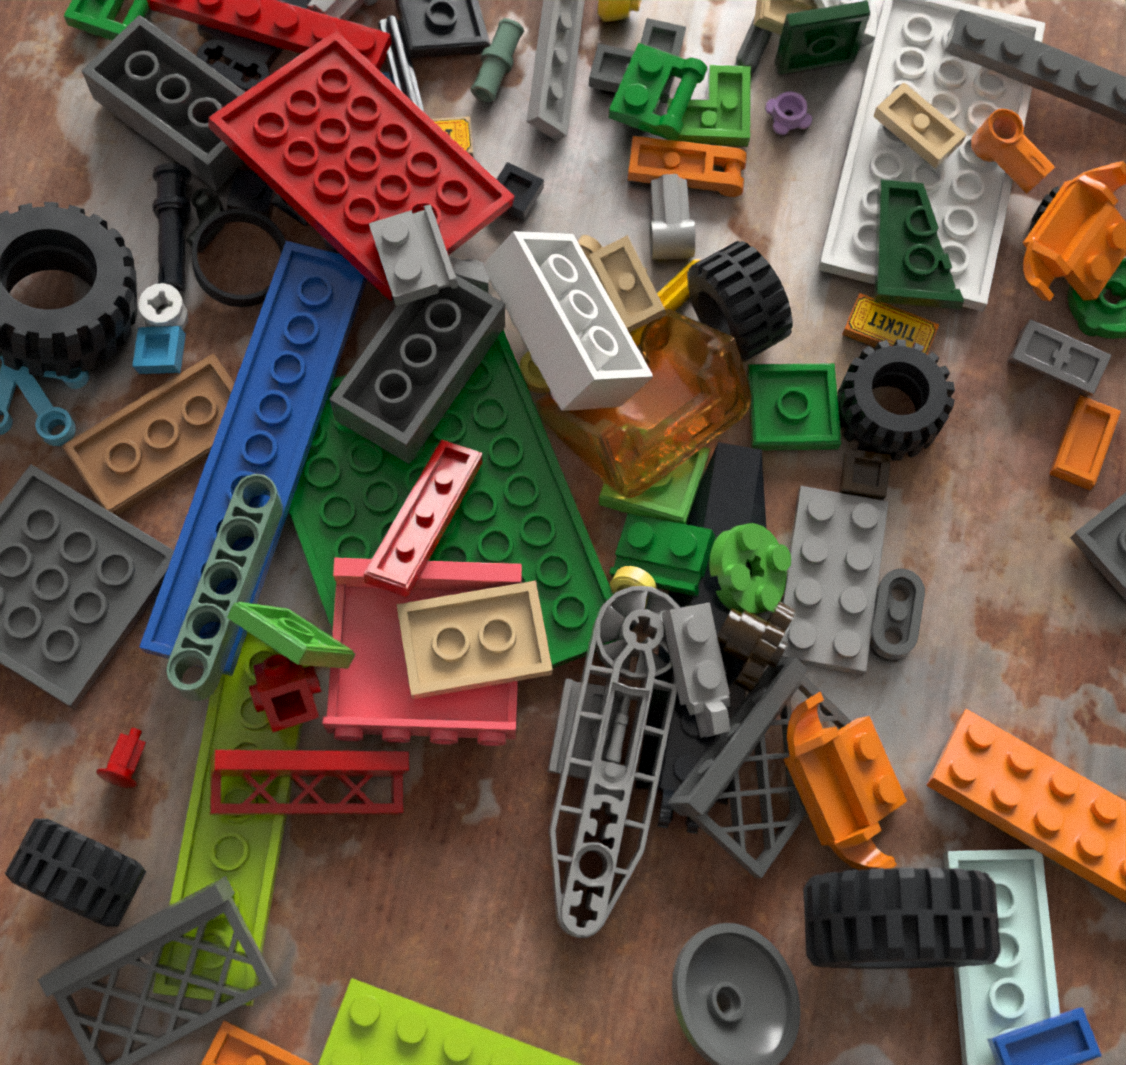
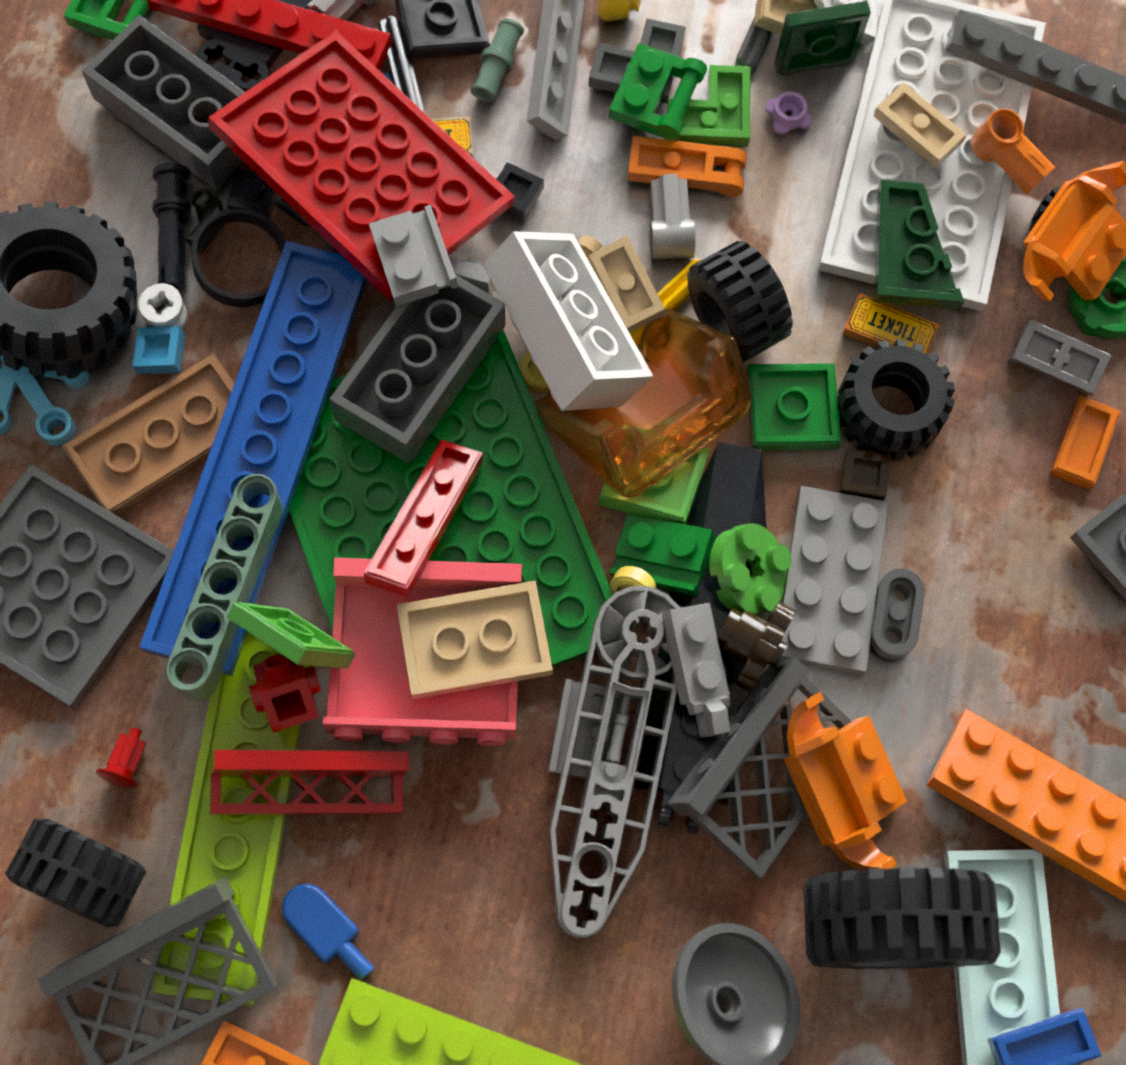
none -> blue piece [282,883,375,982]

